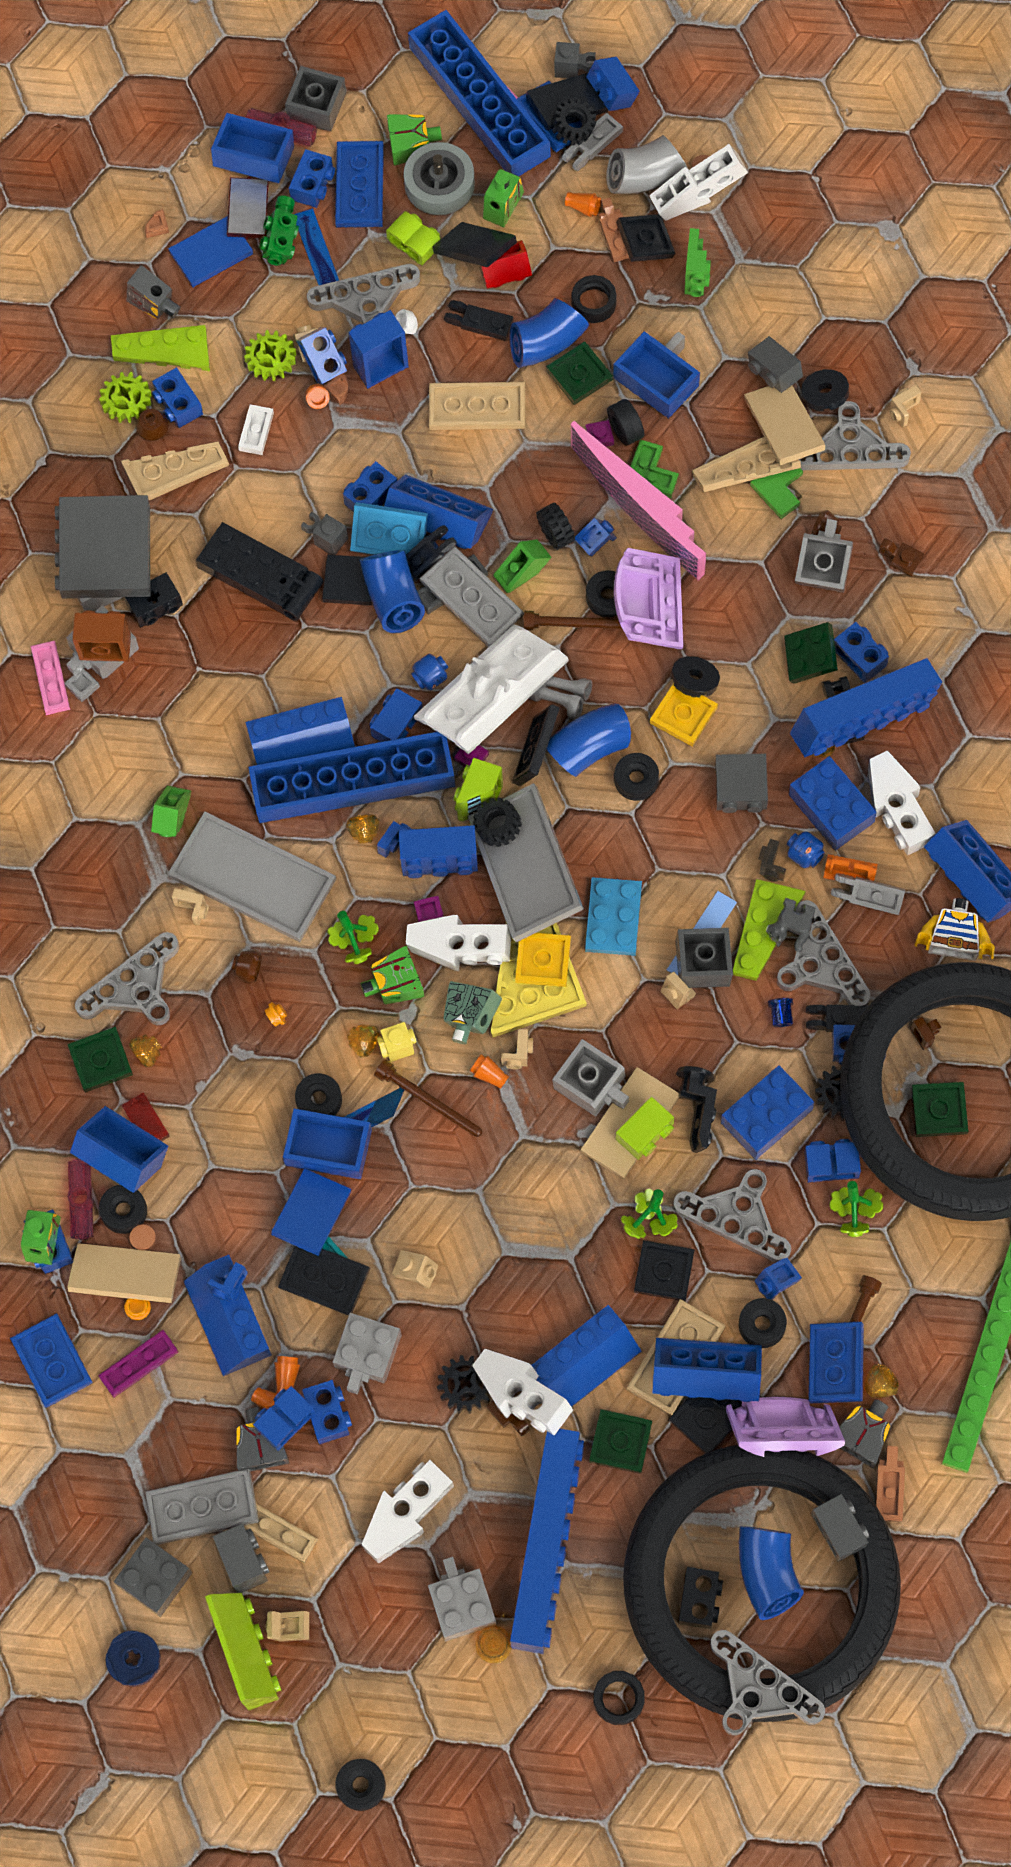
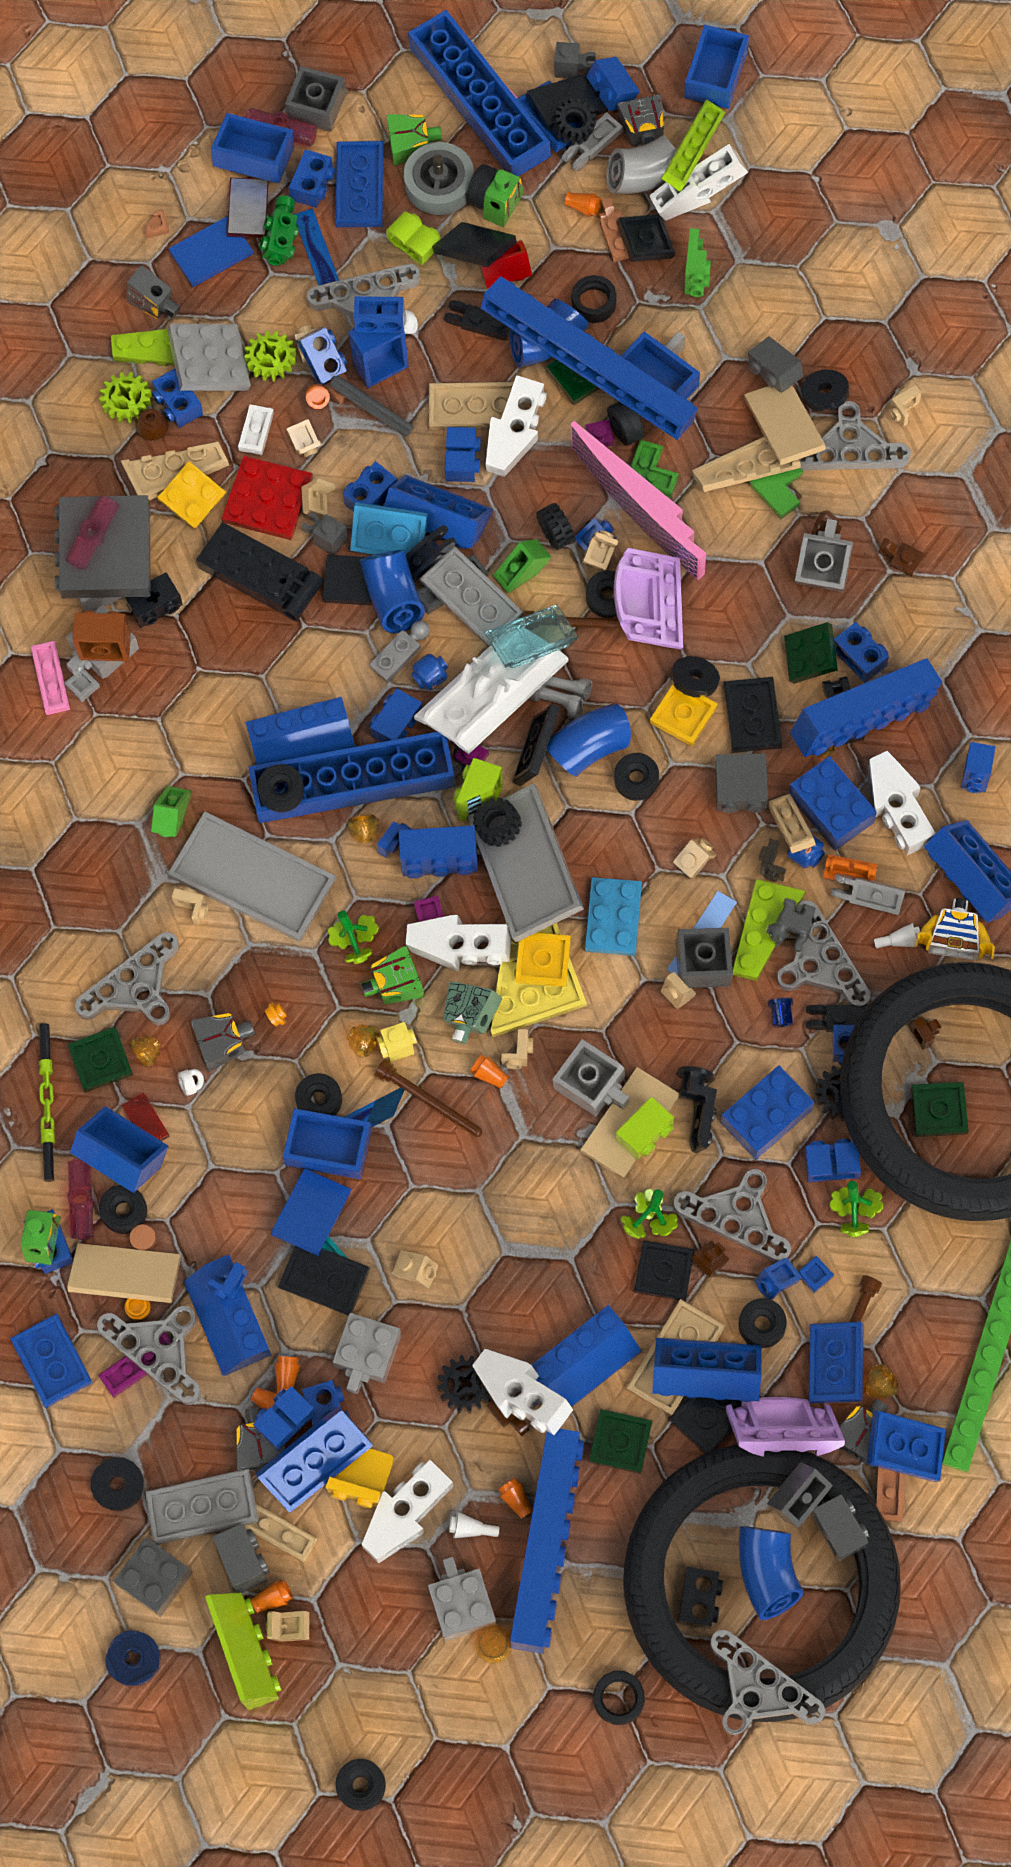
reddish brown cone [232,950,262,984] -> none
none -> piece [39,1023,55,1182]
none -> clear pink piece [66,496,120,570]
none -> black tile [91,1457,144,1511]
none -> light grey beam [97,1306,201,1405]
none -> yellow plate [158,461,226,530]
none -> light grey plate [167,324,251,391]
none -> white tile [177,1069,204,1096]
none -> dark grey torso [191,1013,255,1072]
none -> red plate [221,456,313,540]
none -> orange cone [251,1579,293,1613]
none -> plate [256,1406,373,1513]
none -> black tyre [258,764,304,813]
none -> tan bracket [286,419,321,457]
none -> tan bracket [302,478,335,519]
none -> yellow bracket [326,1449,394,1509]
none -> dark grey axle [330,376,413,437]
none -> blue brick [354,296,405,333]
none -> light grey plate [369,621,430,683]
none -> blue piece [445,427,481,482]
none -> white cone [449,1512,499,1539]
none -> black tyre [466,164,498,210]
none -> blue brick [481,276,698,440]
none -> clear light blue piece [485,604,578,668]
none -> white brick [486,375,547,477]
none -> orange cone [498,1478,533,1519]
none -> tan bracket [582,531,618,571]
none -> dark grey torso [618,94,664,146]
none -> lime tile [661,99,726,192]
none -> tan bracket [673,838,717,879]
none -> blue piece [684,24,749,109]
none -> reddish brown tile [691,1241,729,1277]
none -> black tile [724,677,782,753]
none -> tan tile [767,794,815,854]
none -> dark grey brick [767,1462,833,1528]
none -> blue tile [798,1256,834,1293]
none -> blue tile [867,1410,946,1482]
none -> white cone [874,923,920,949]
none -> blue brick [961,742,996,793]

